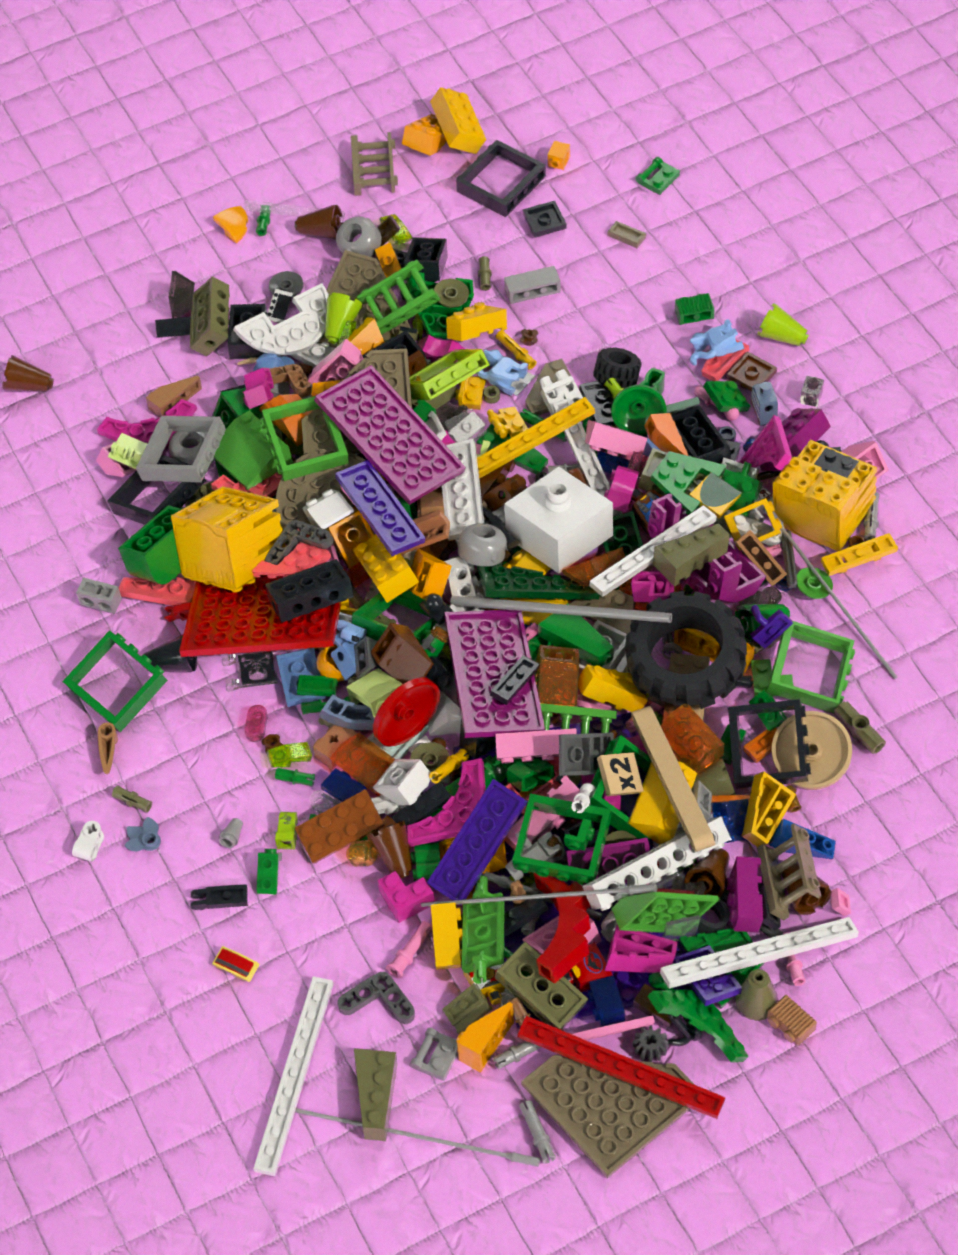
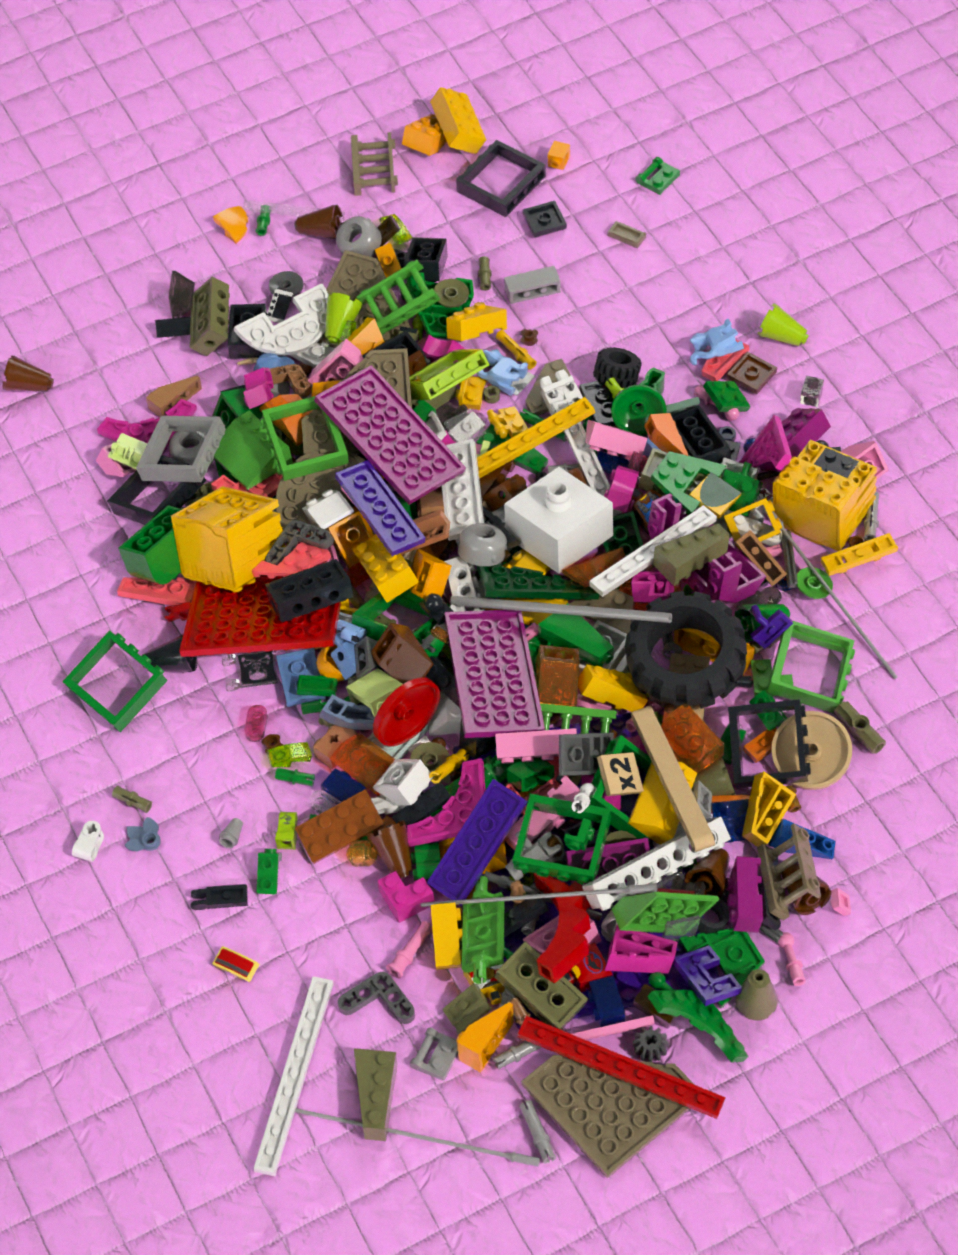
light grey brick [76,578,122,614] -> none
medium nougat piece [98,722,118,775] -> none
plate [490,655,540,705] -> none
white plate [660,917,859,988] -> none
black piece [668,1015,701,1046] -> none
green brick [675,293,715,325] -> none
sand blue torso [751,382,778,426] -> none
medium nougat brick [767,995,817,1046] -> none

